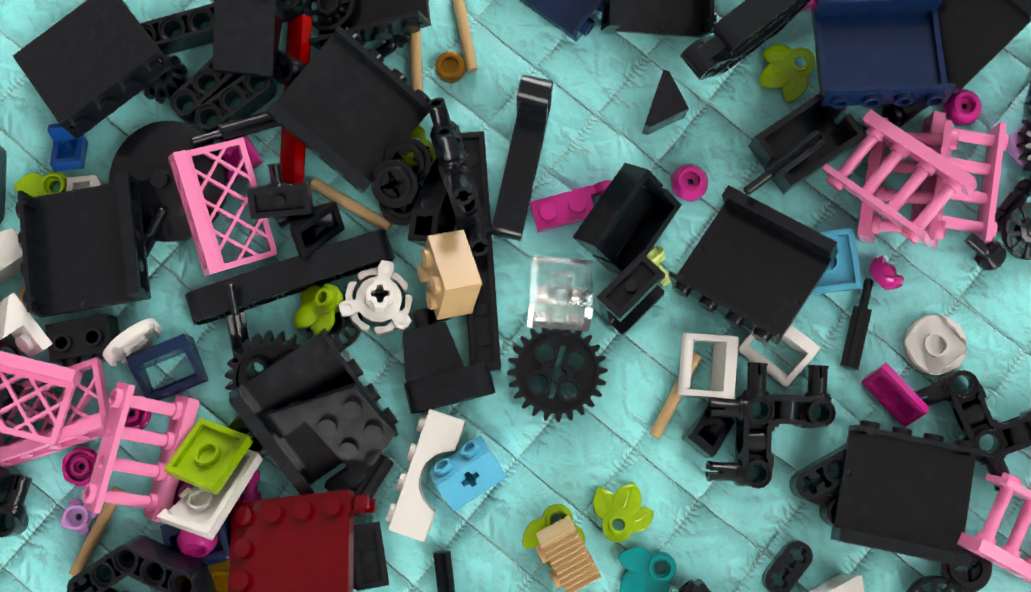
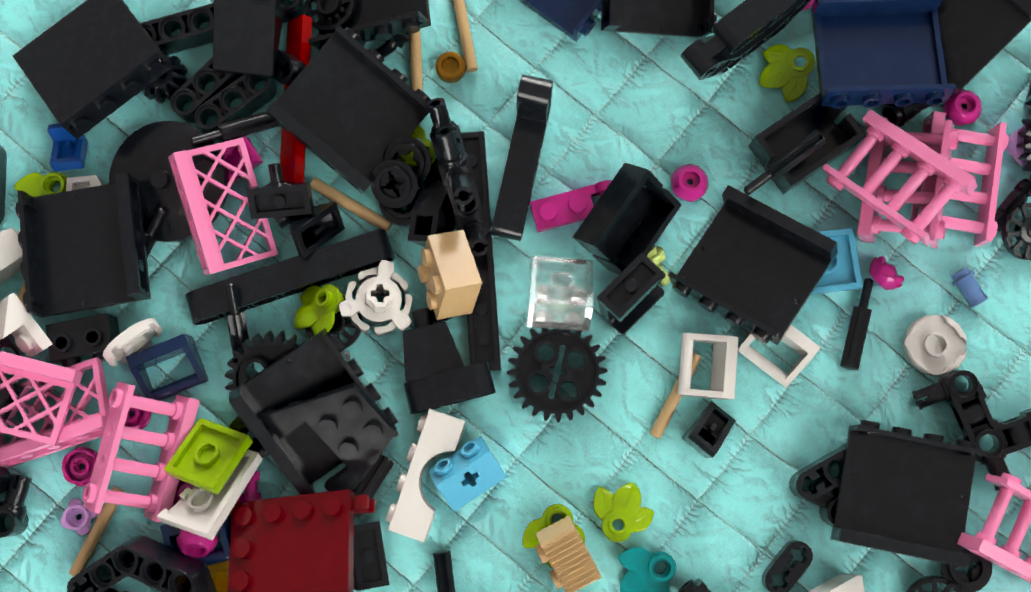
black slope [642,70,689,135] -> none
black pin [705,362,836,489] -> none
dark pink plate [861,362,930,428] -> none
black plate [964,233,1006,271] -> none
none -> medium blue pin [951,267,988,308]

